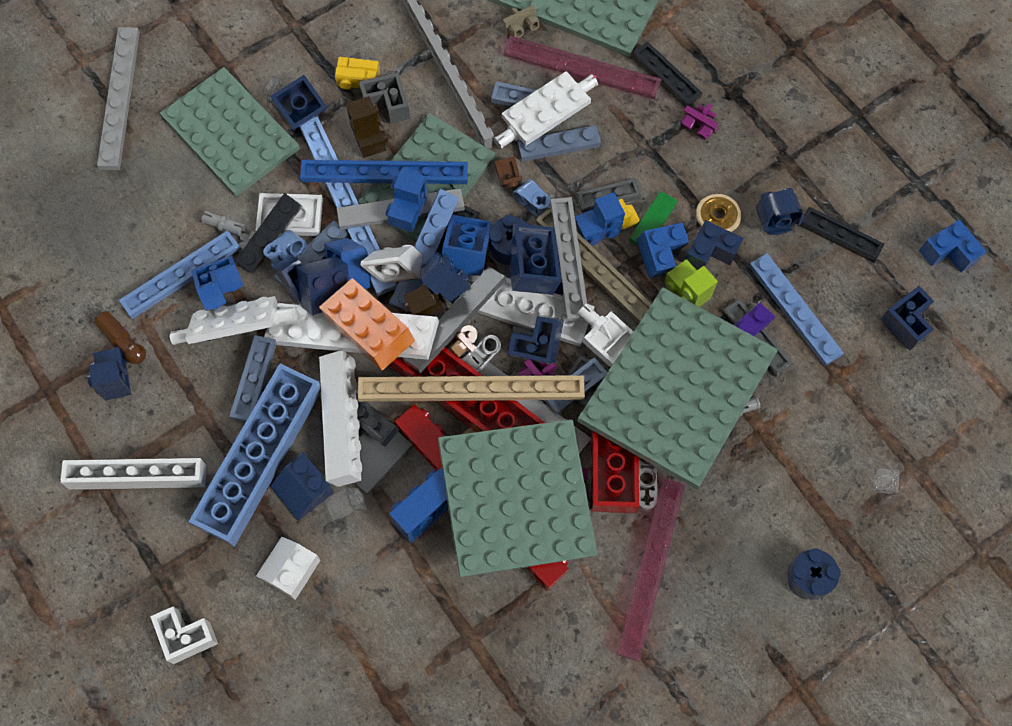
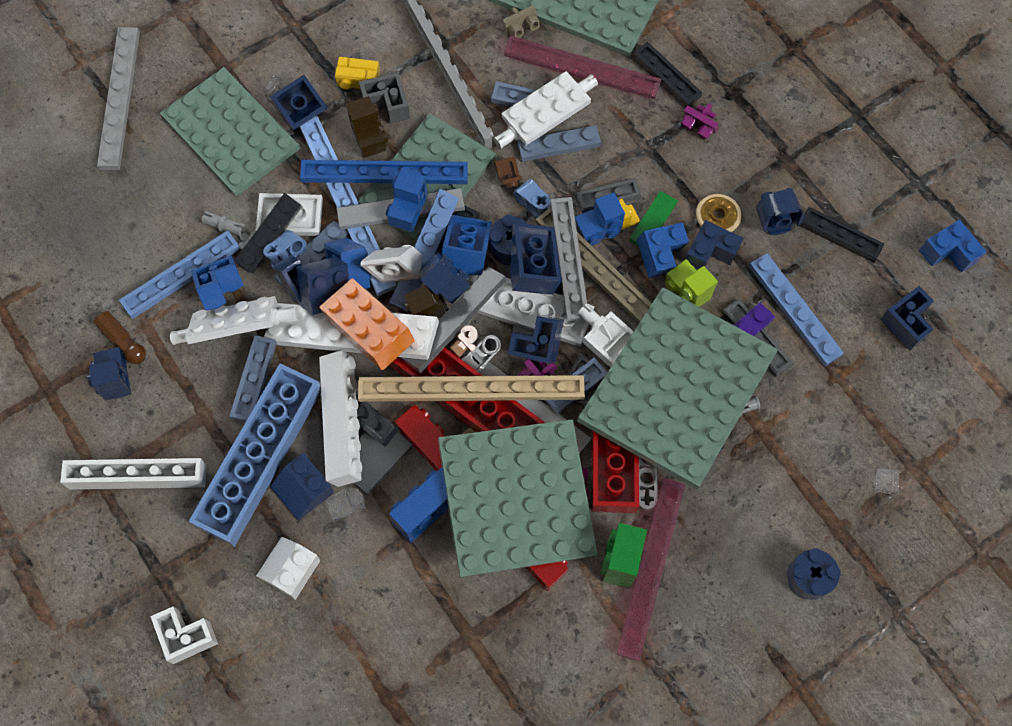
none -> green brick [600,523,647,589]

